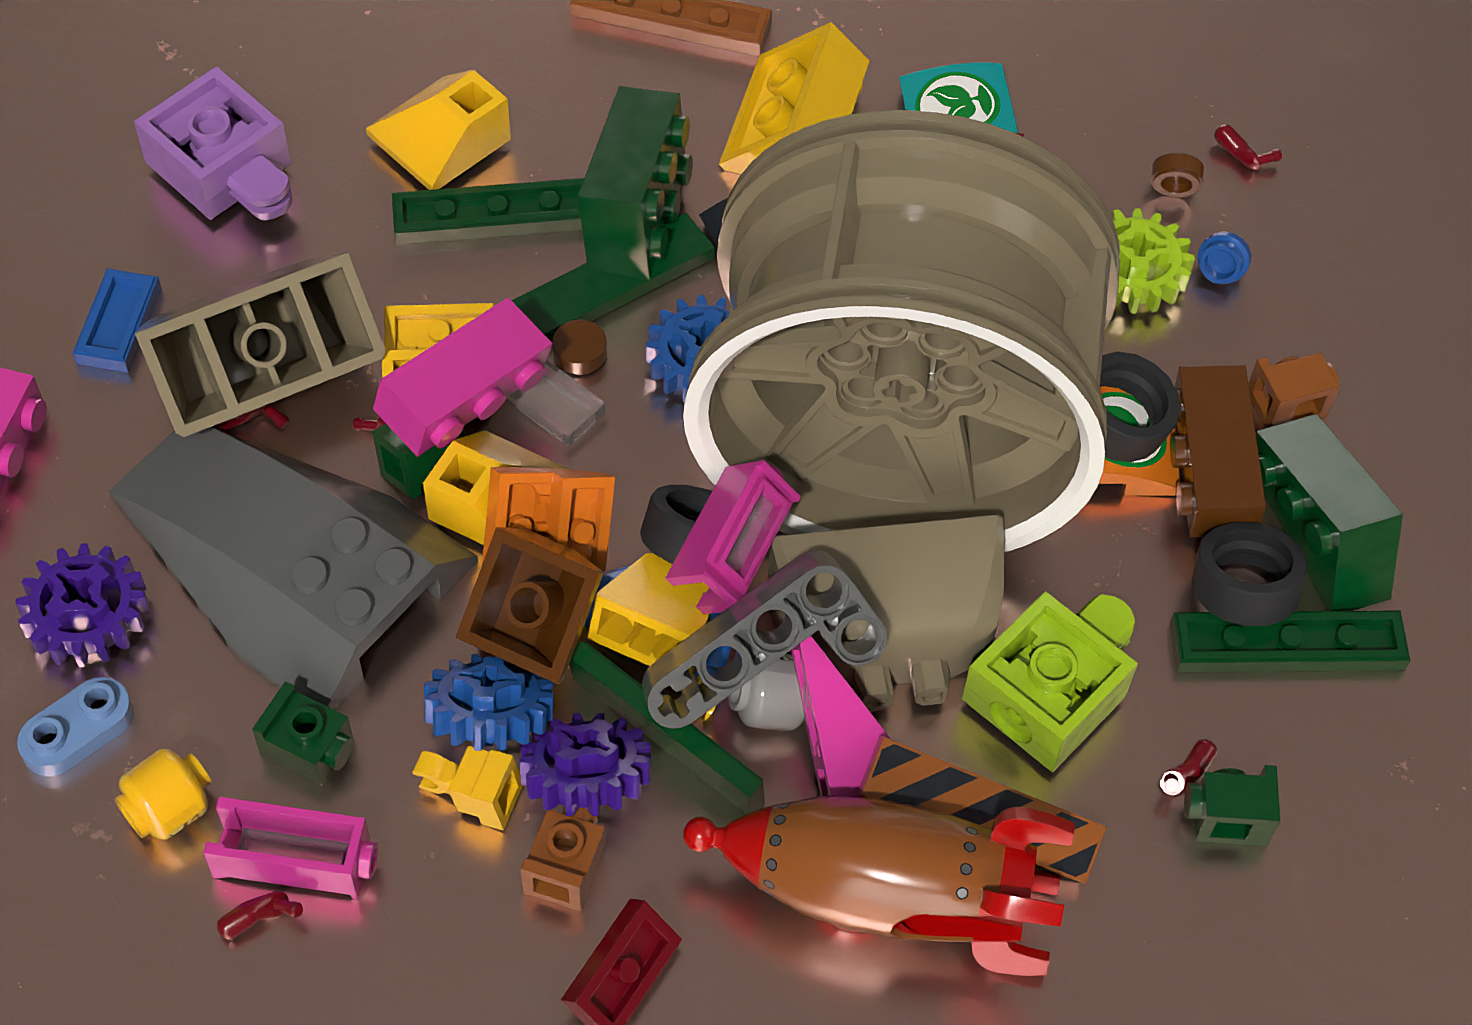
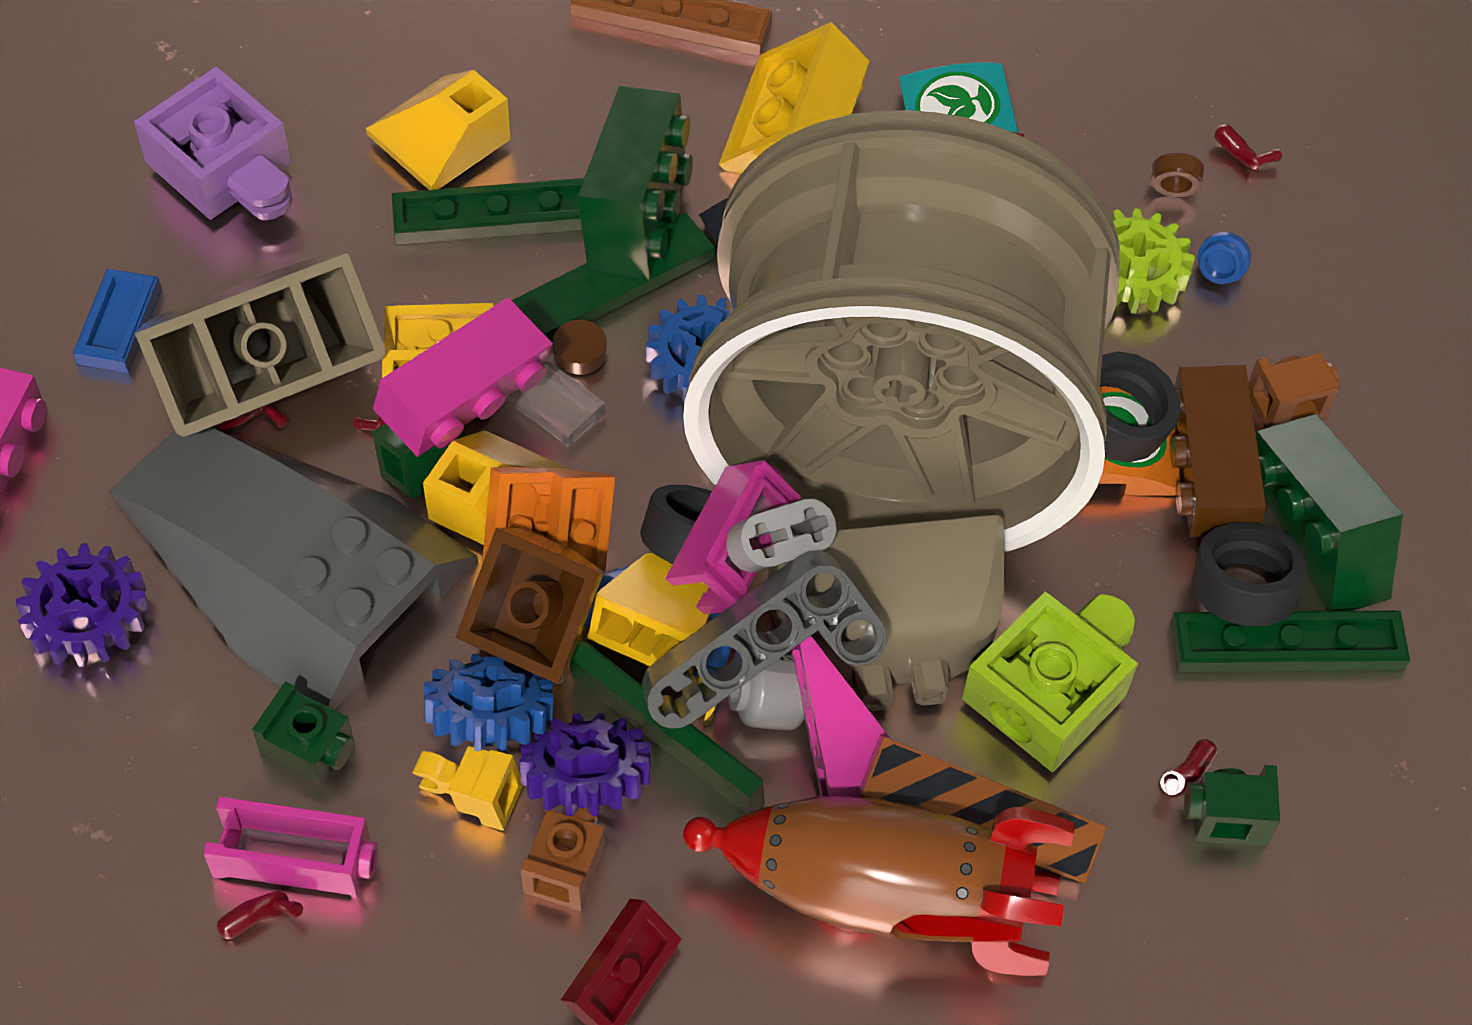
medium blue plate [17,677,133,776] -> none
yellow head [114,749,212,840] -> none
none -> light grey beam [726,499,837,572]

